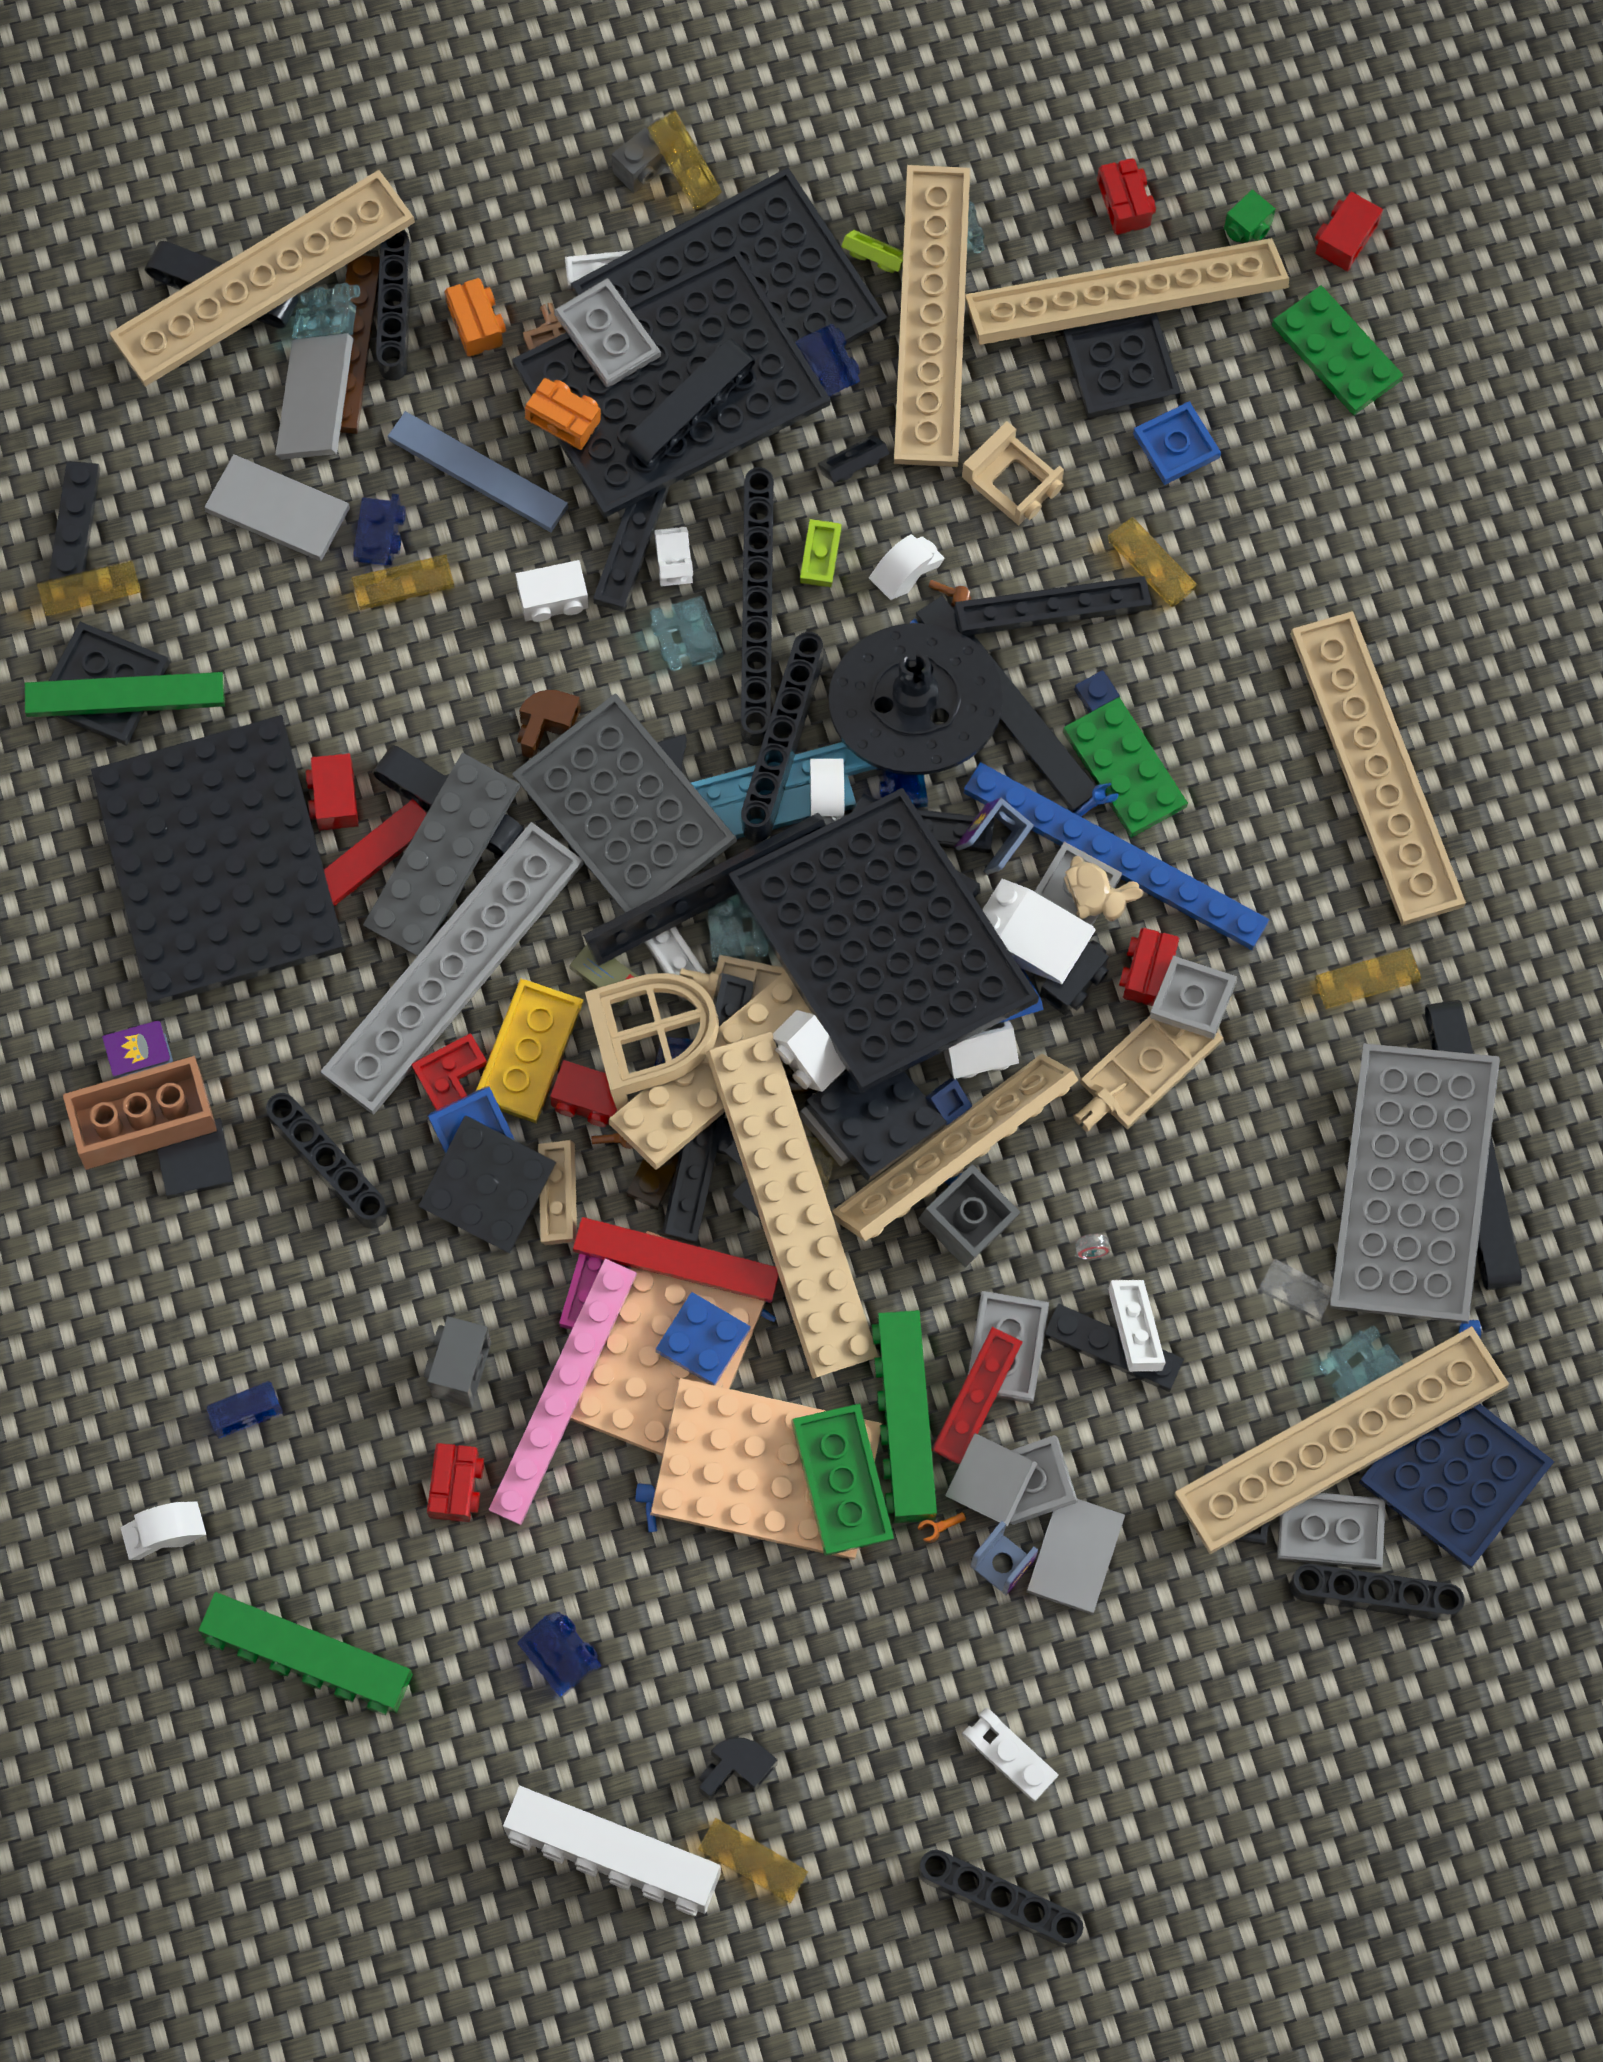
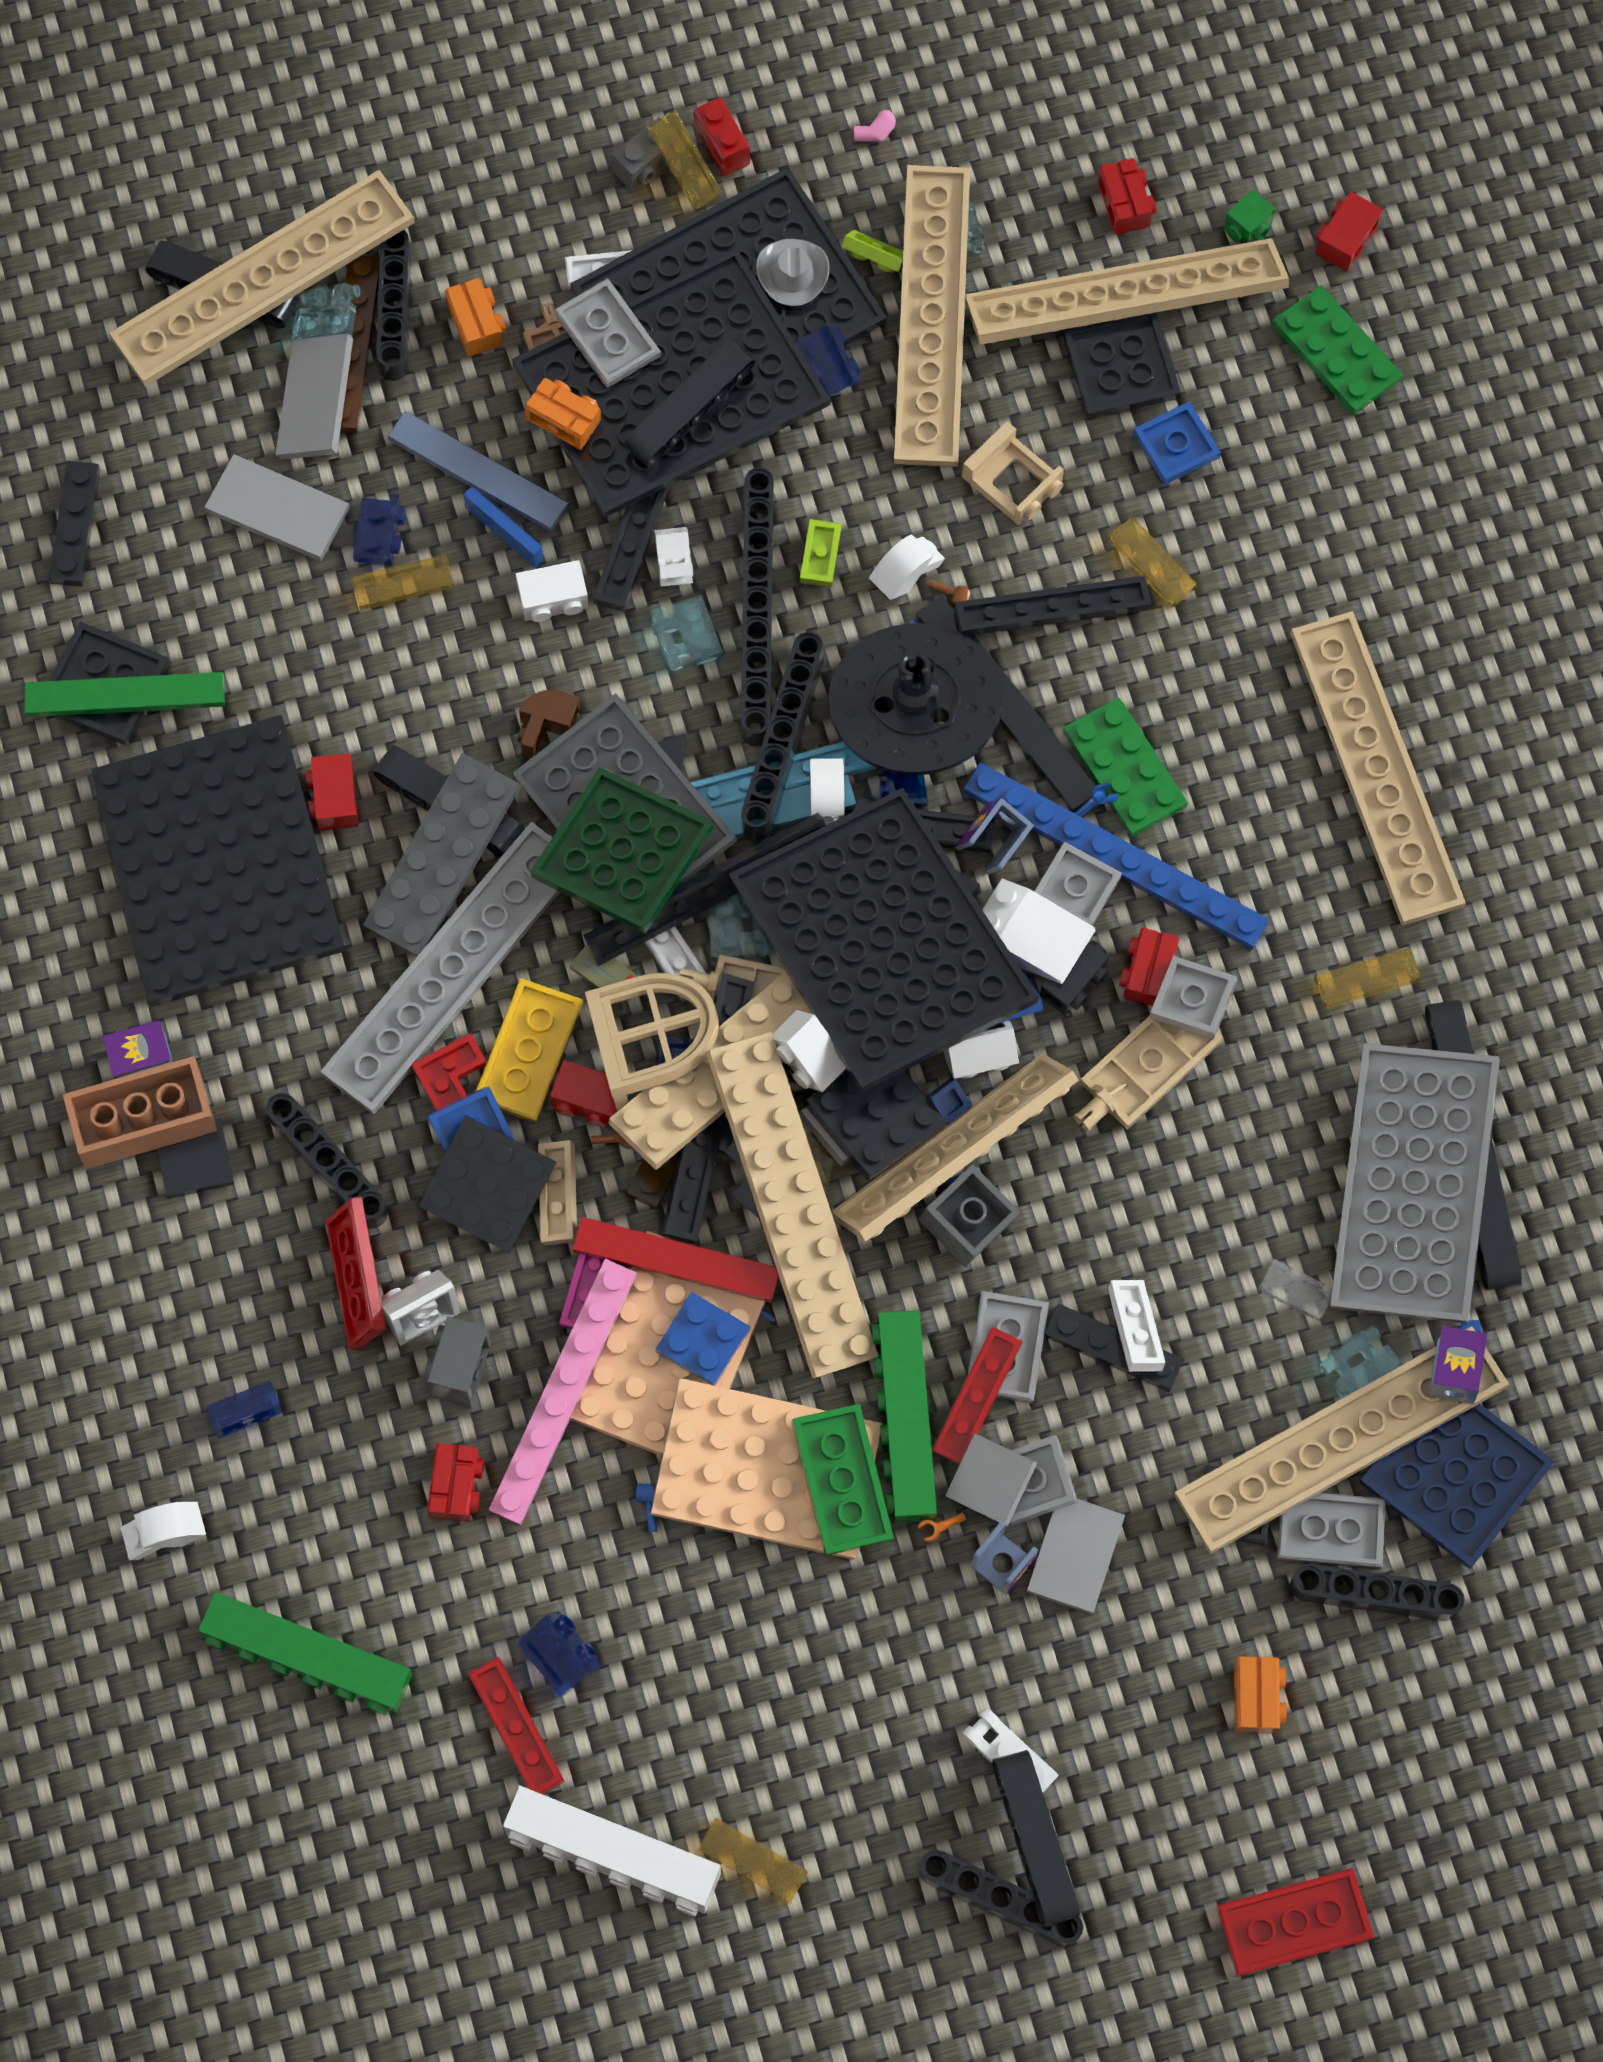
clear yellow tile [37,559,141,616] -> none
red tile [324,799,427,906] -> none
black brick [698,1738,778,1801] -> none
black plate [818,435,889,483] -> none
tan animal [1064,855,1143,921] -> none
dark blue plate [1074,670,1120,713] -> none
clear tile [1075,1234,1110,1259] -> none
none -> red tile [326,1197,386,1350]
none -> white slope [381,1270,461,1346]
none -> blue tile [463,487,543,568]
none -> red tile [468,1657,565,1795]
none -> dark green plate [530,767,714,934]
none -> red brick [693,98,750,176]
none -> light grey hat [756,239,830,306]
none -> bright pink arm [854,110,896,142]
none -> black beam [992,1750,1080,1927]
none -> red tile [1216,1868,1375,1977]
none -> orange brick [1234,1656,1287,1733]
none -> dark purple piece [1429,1326,1487,1404]

